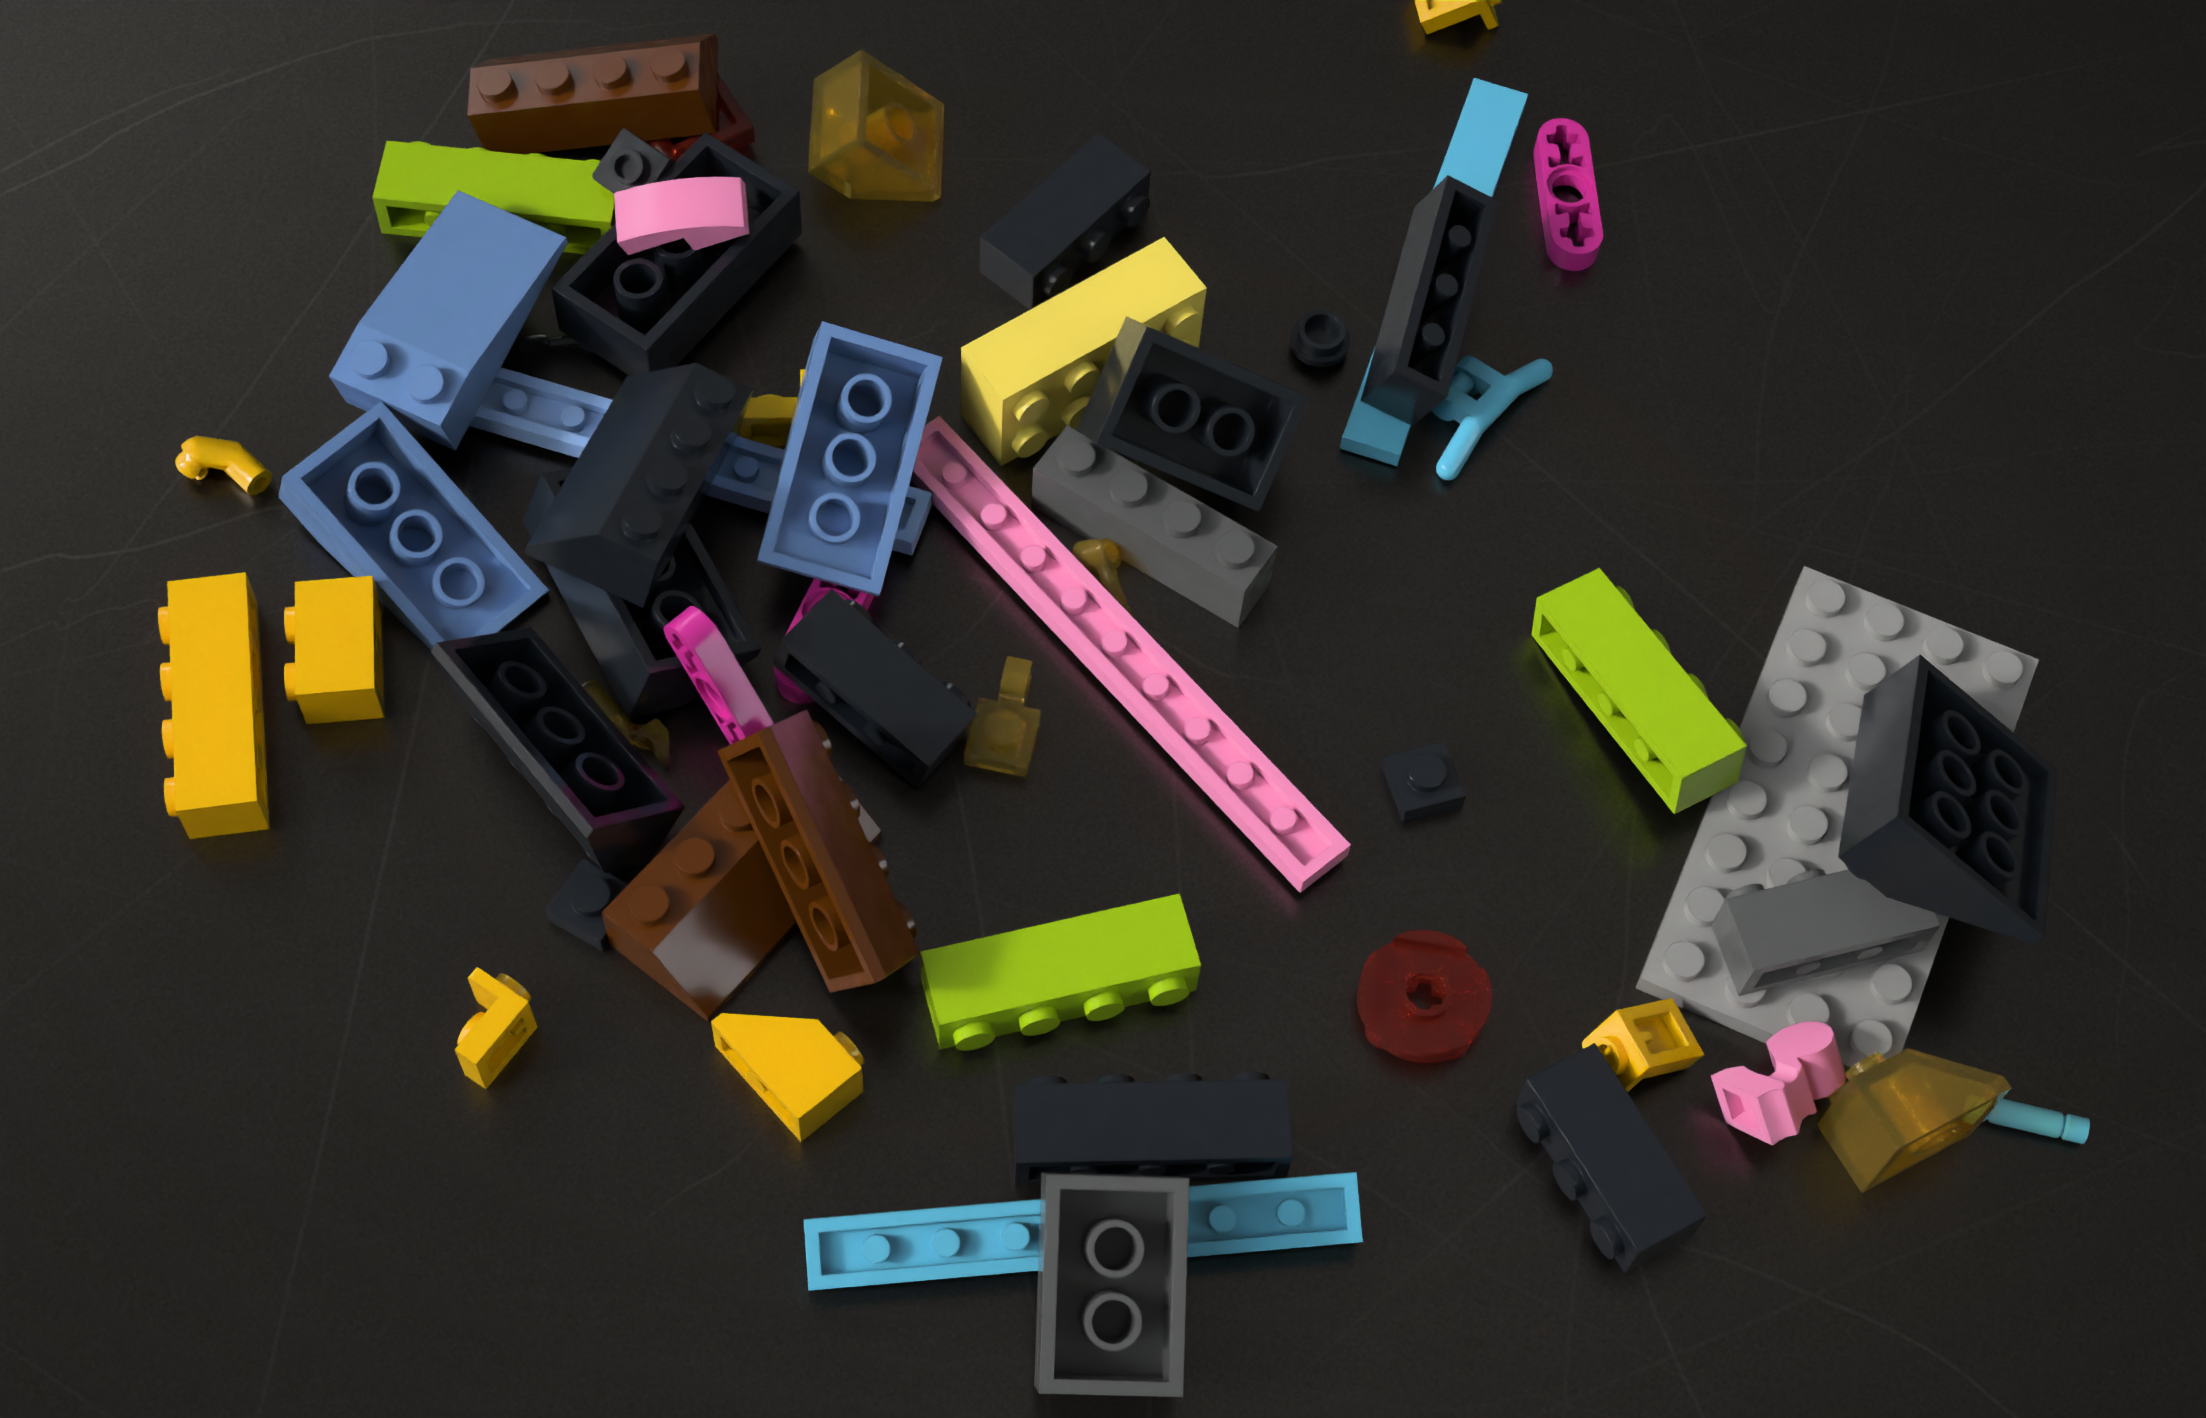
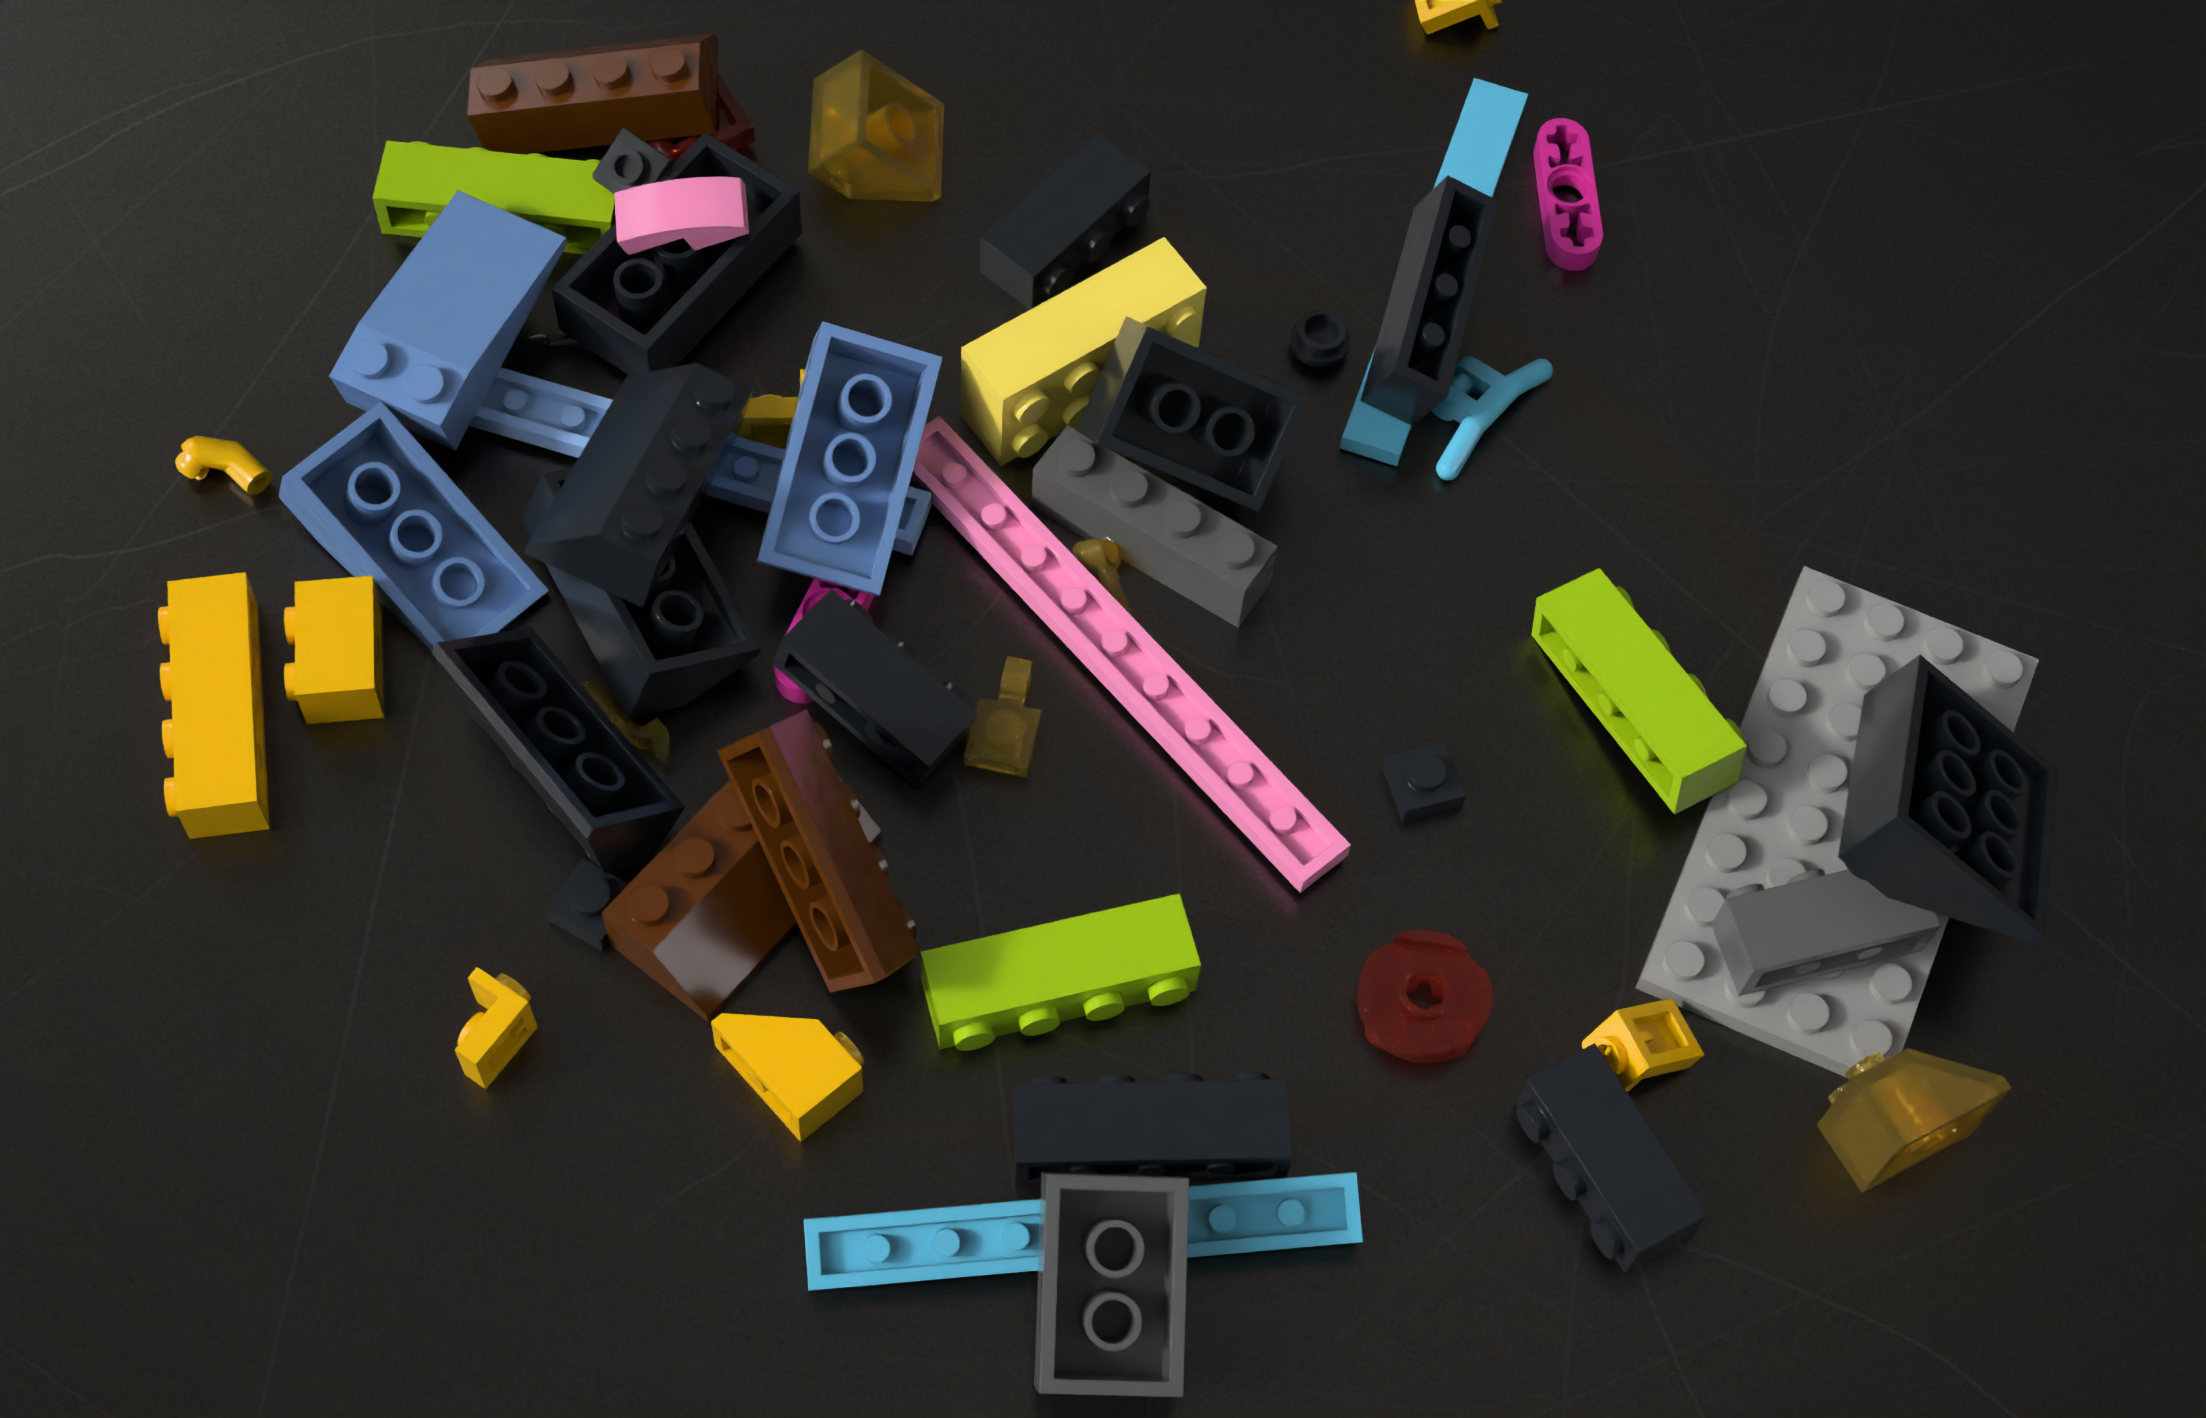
dark pink beam [664,606,774,745] -> none
bright pink leg [1711,1021,1846,1146] -> none
medium azure wheel [1962,1091,2090,1144] -> none

